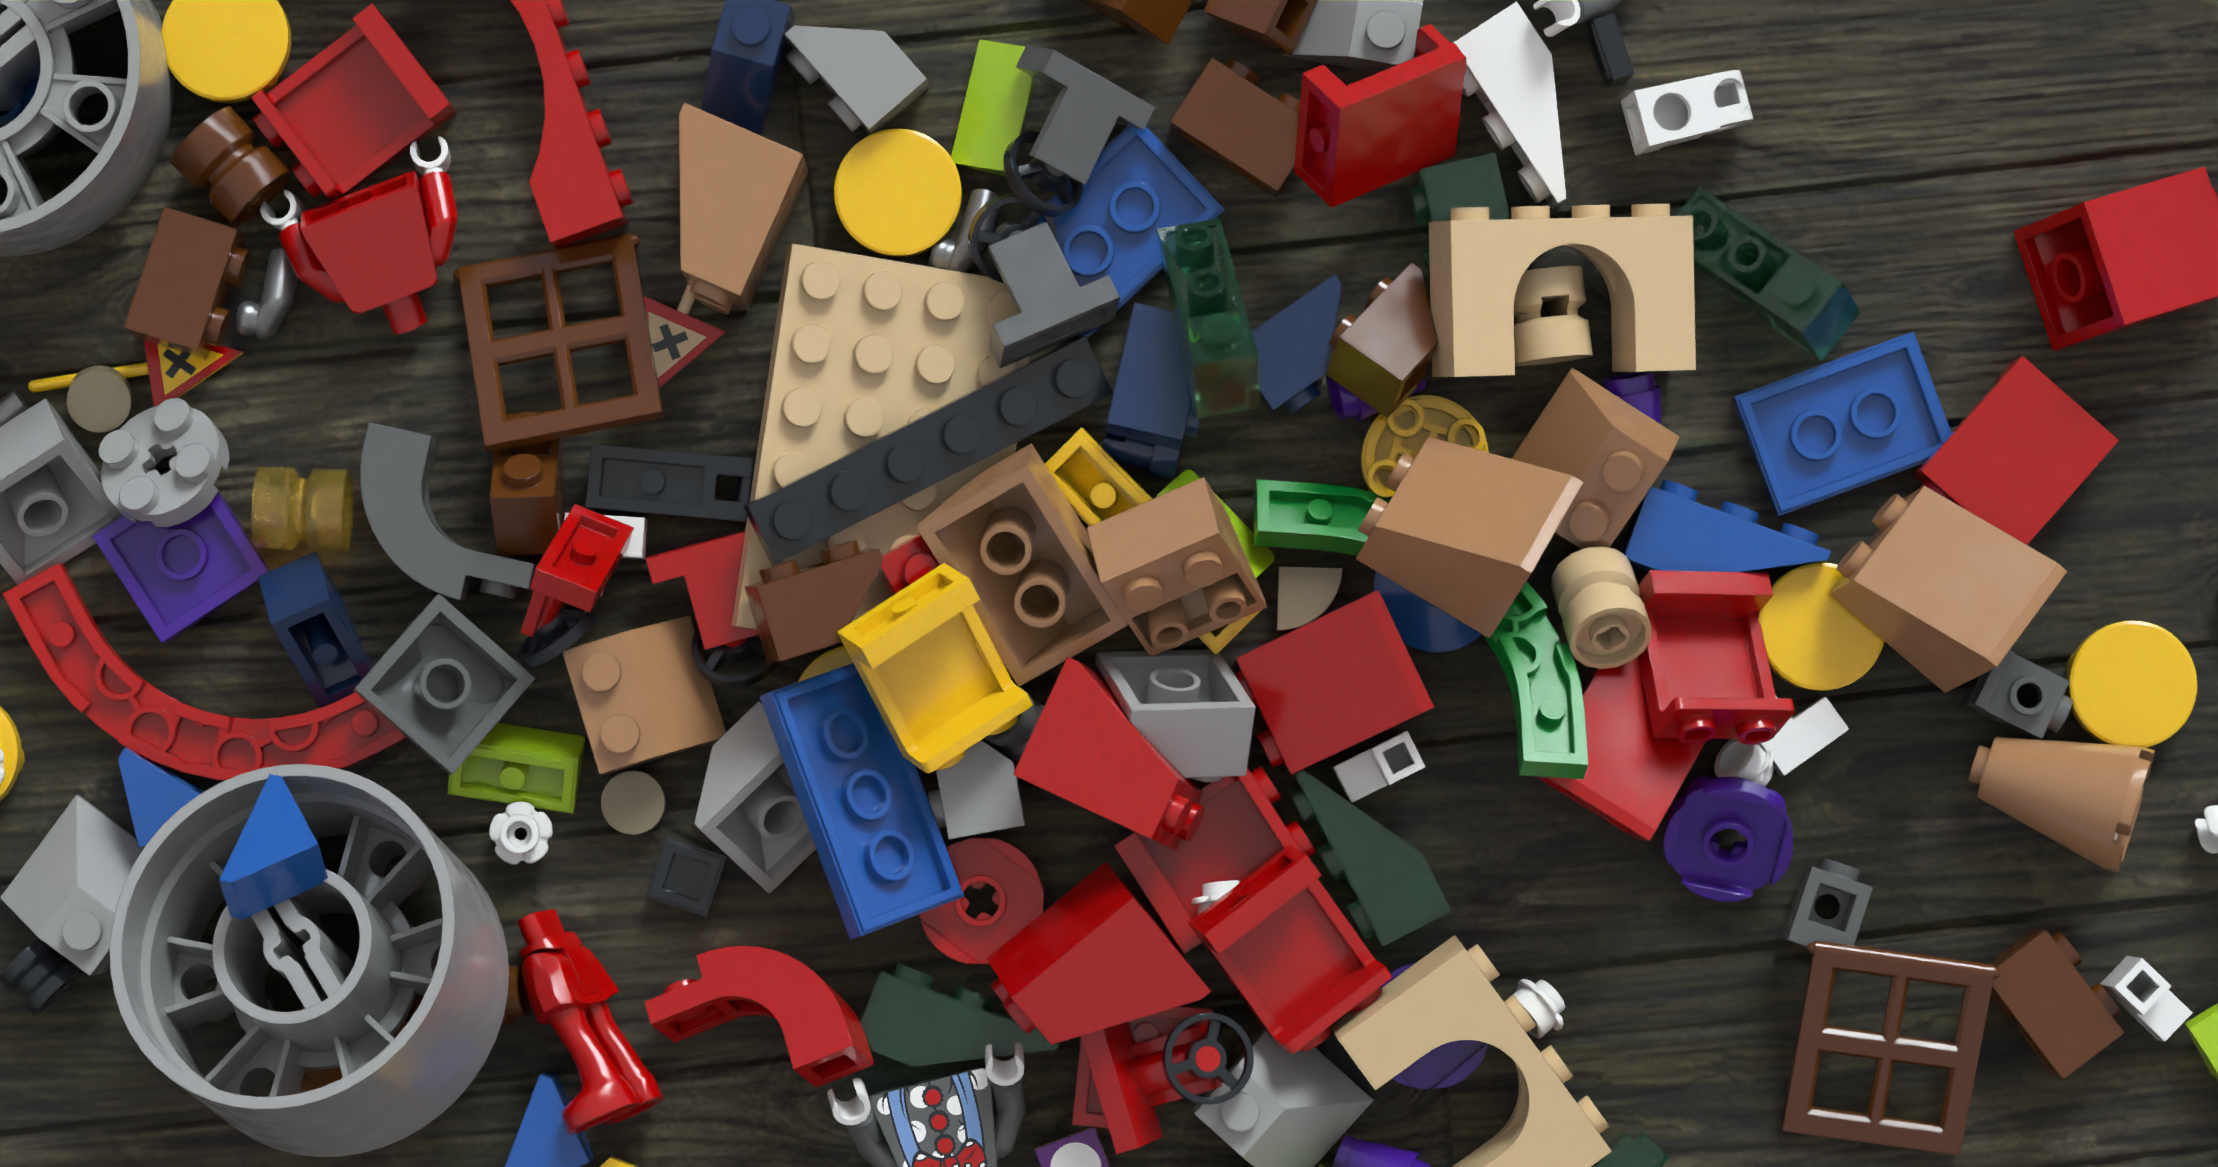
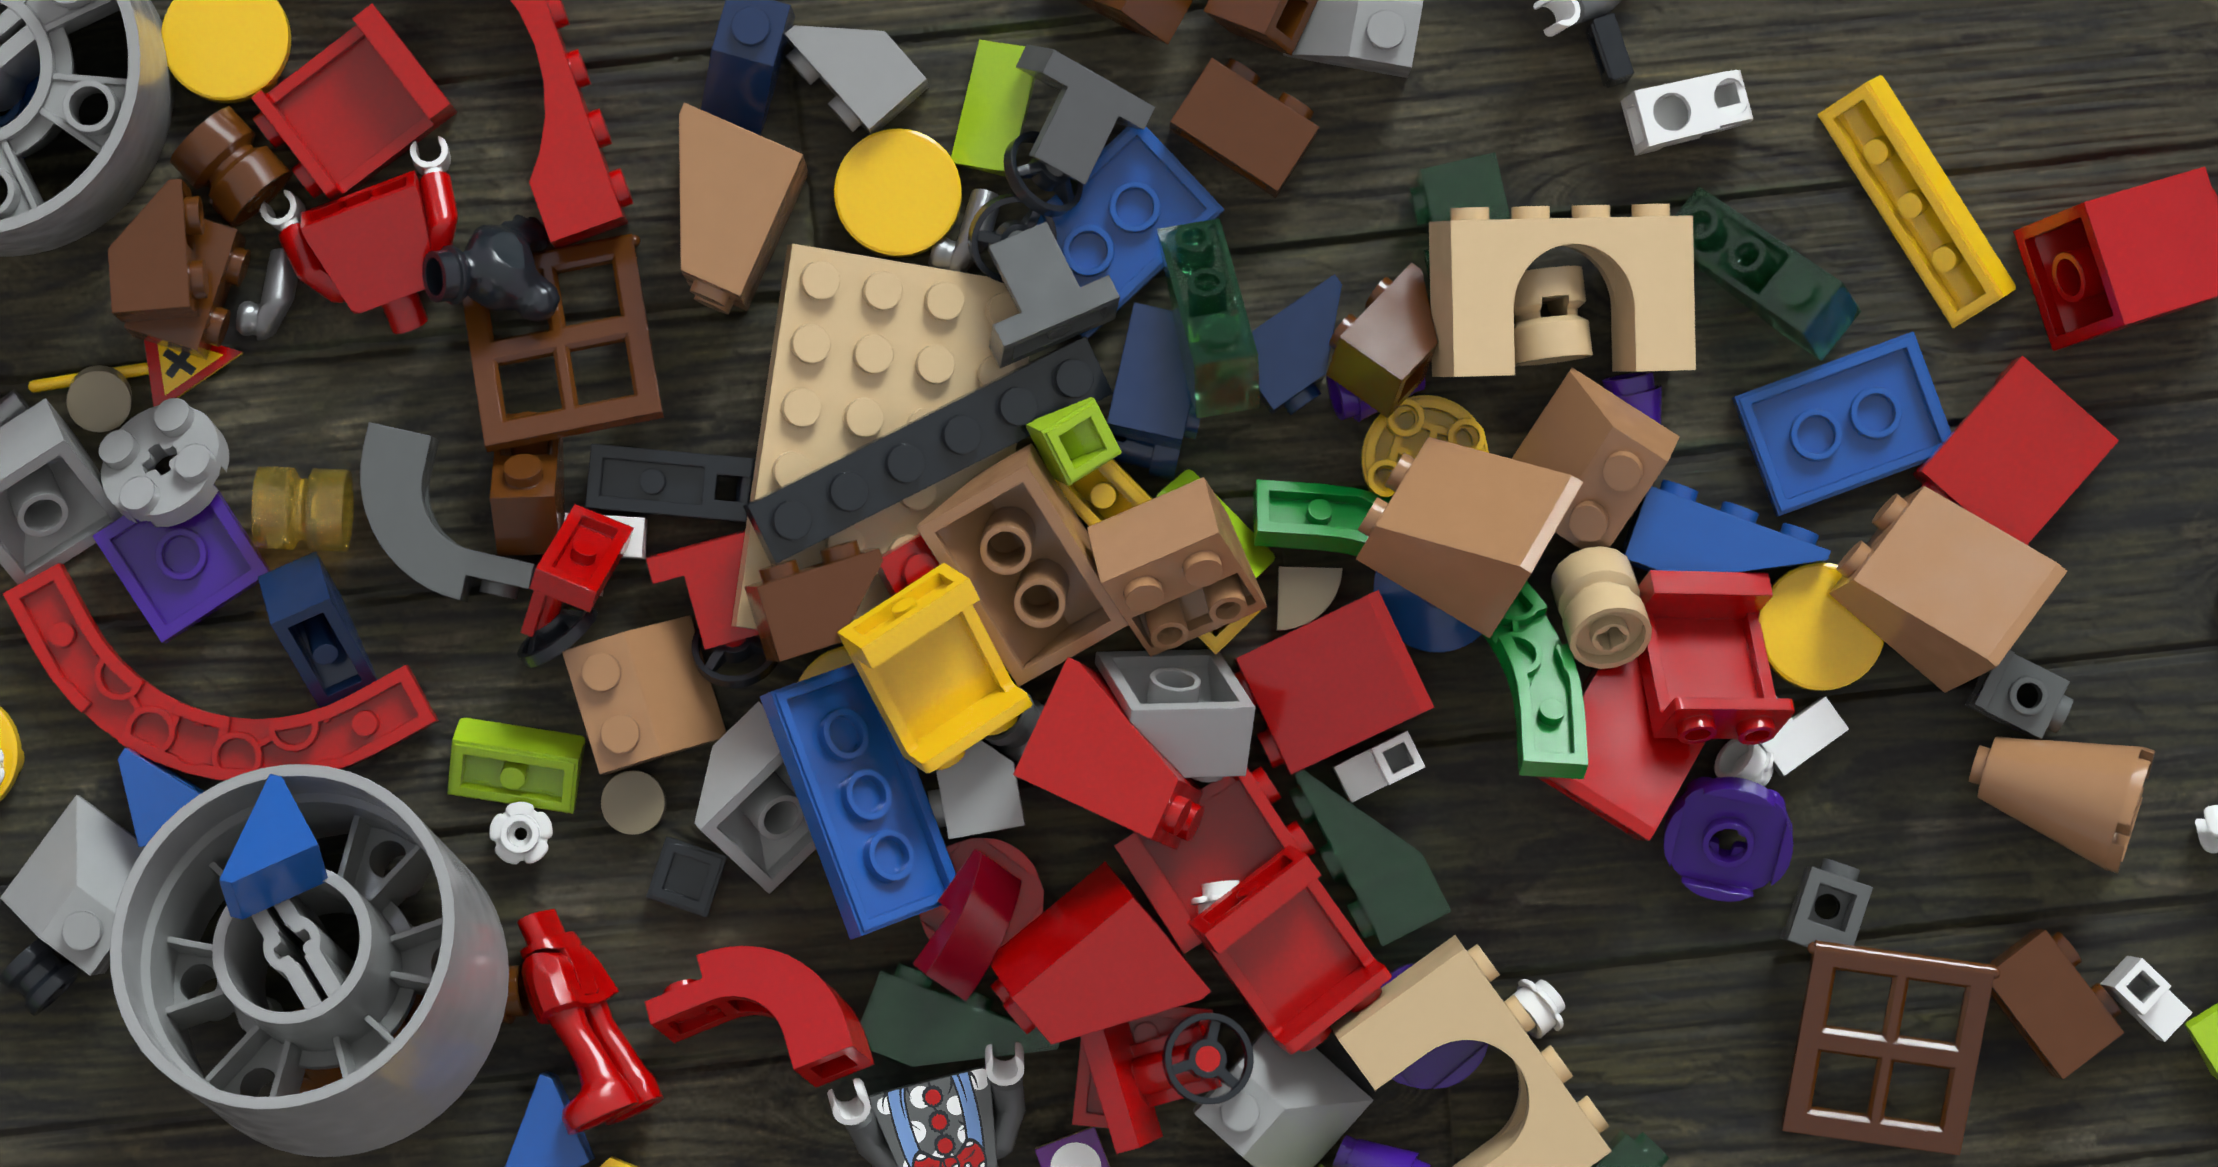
dark grey slope [353,594,535,775] -> none
piece [644,285,726,388] -> none
red panel [1294,24,1466,208] -> none
white slope [1454,1,1566,210] -> none
yellow tile [2066,621,2197,747] -> none
none -> reddish brown slope [108,179,209,323]
none -> black animal [422,214,561,322]
none -> dark red slope [913,849,1022,1001]
none -> lime slope [1026,397,1122,486]
none -> yellow slope [1817,75,2016,328]

